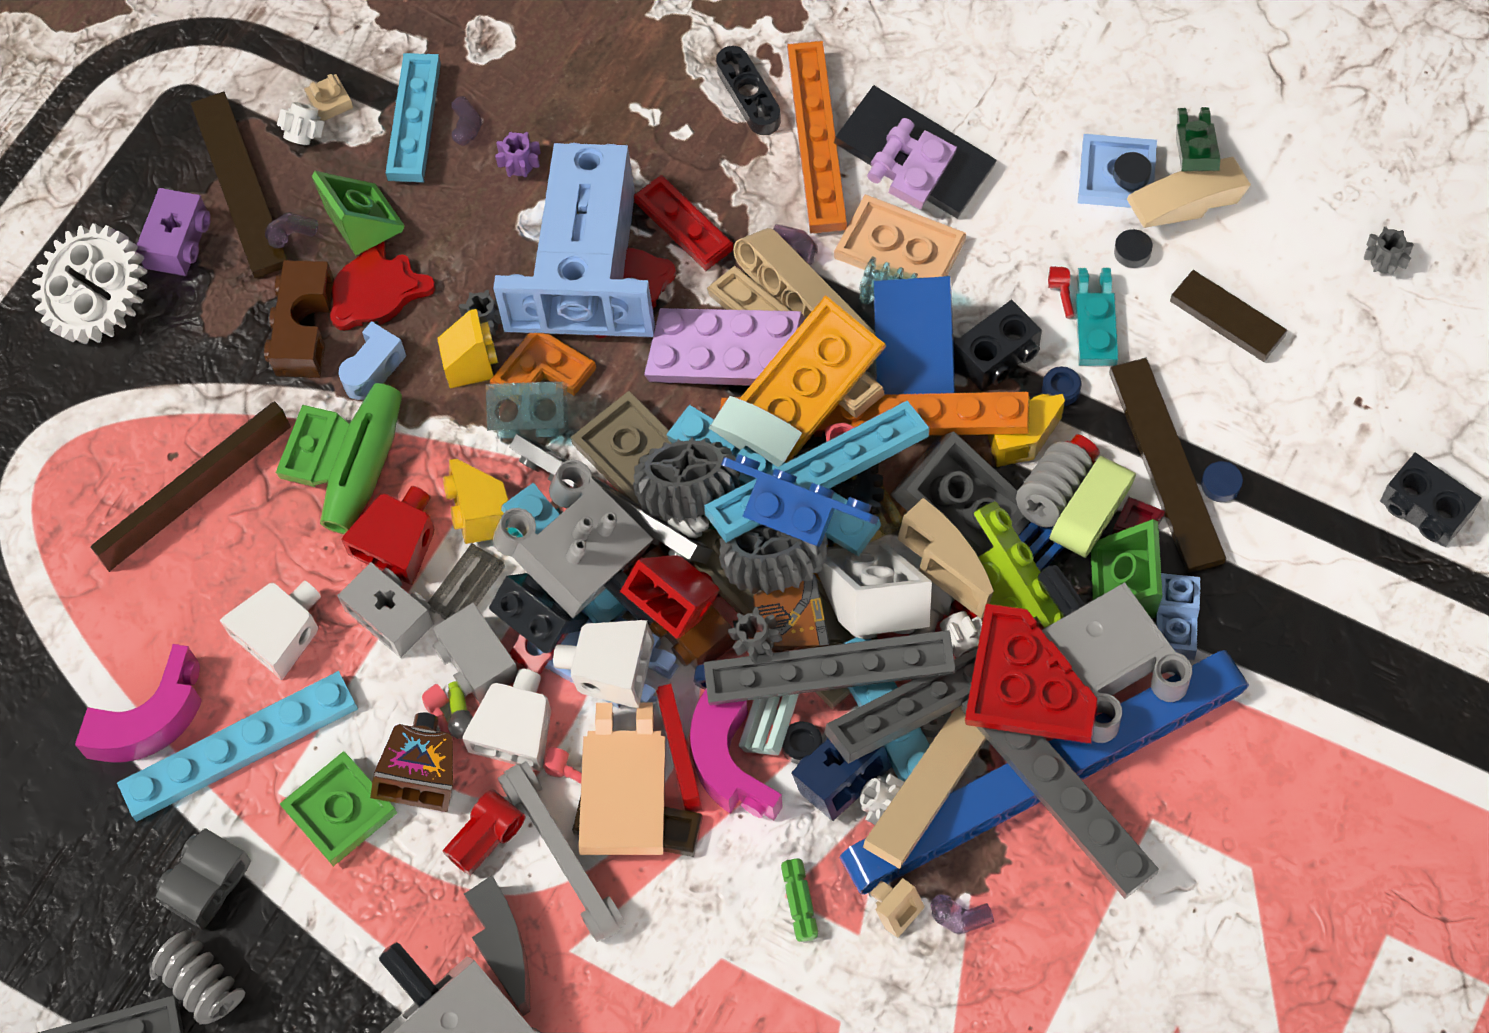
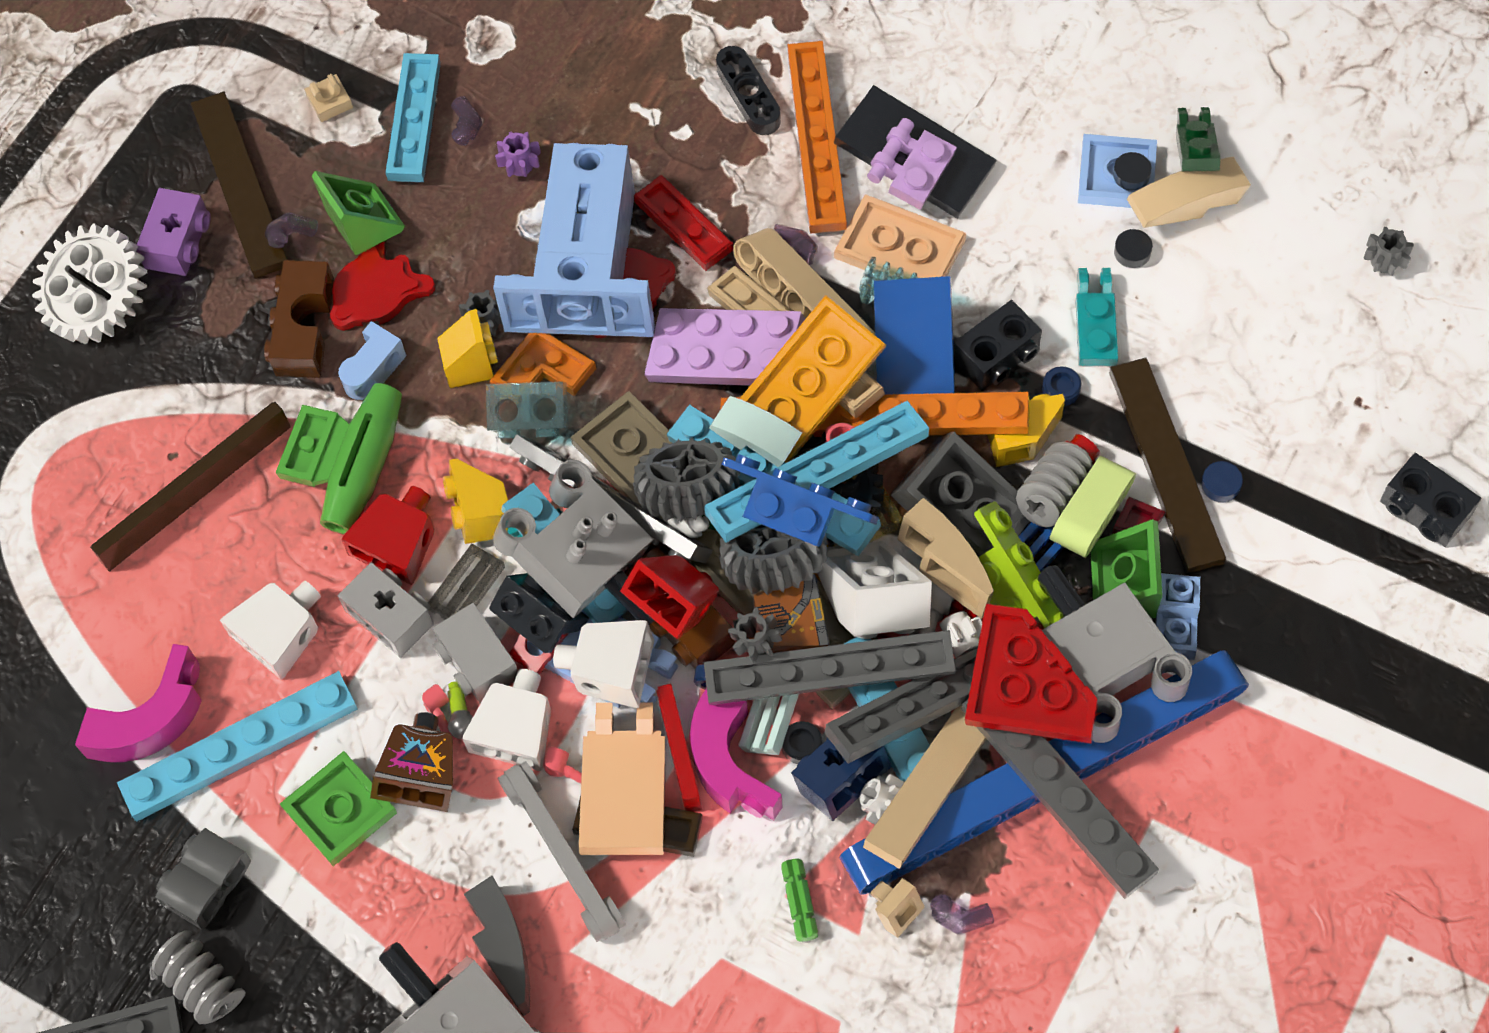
white gear [277,102,325,145] -> none
red piece [442,789,526,876] -> none
red hand [1048,266,1075,318] -> none
dark brown tile [1170,269,1287,362] -> none

